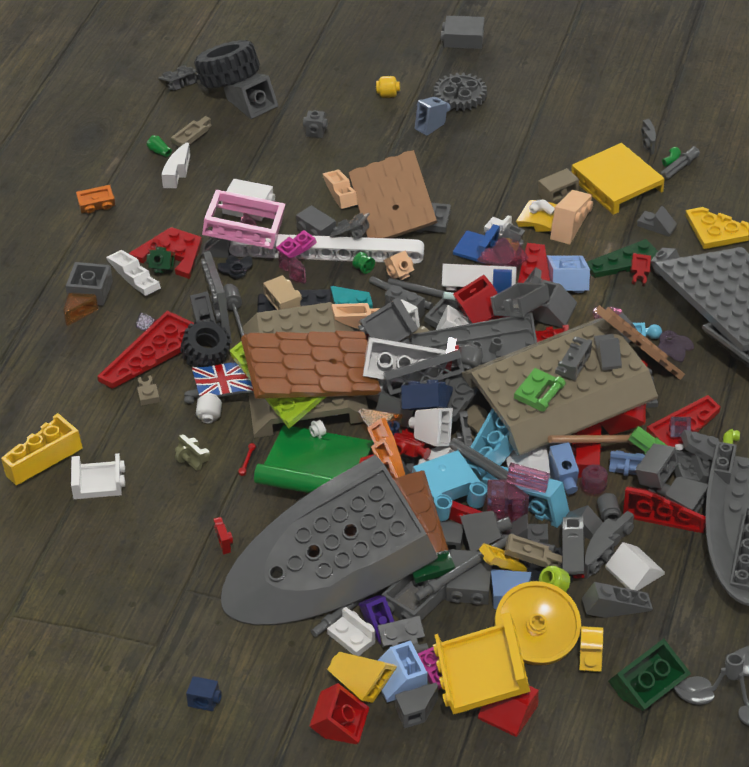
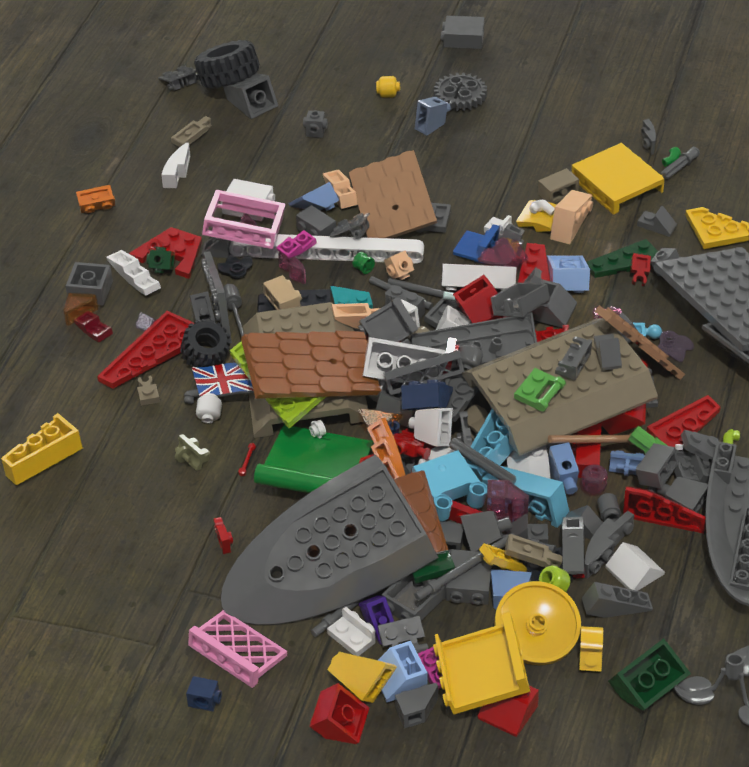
white panel [71,454,125,499] -> none
green cone [147,135,172,157] -> none
blue slope [493,269,512,293] -> none
clear pink tile [506,462,550,493] -> none
slope [669,417,691,437] -> none
none -> dark red slope [74,311,113,342]
none -> bright pink fence [188,610,287,688]
none -> medium blue slope [288,182,339,211]

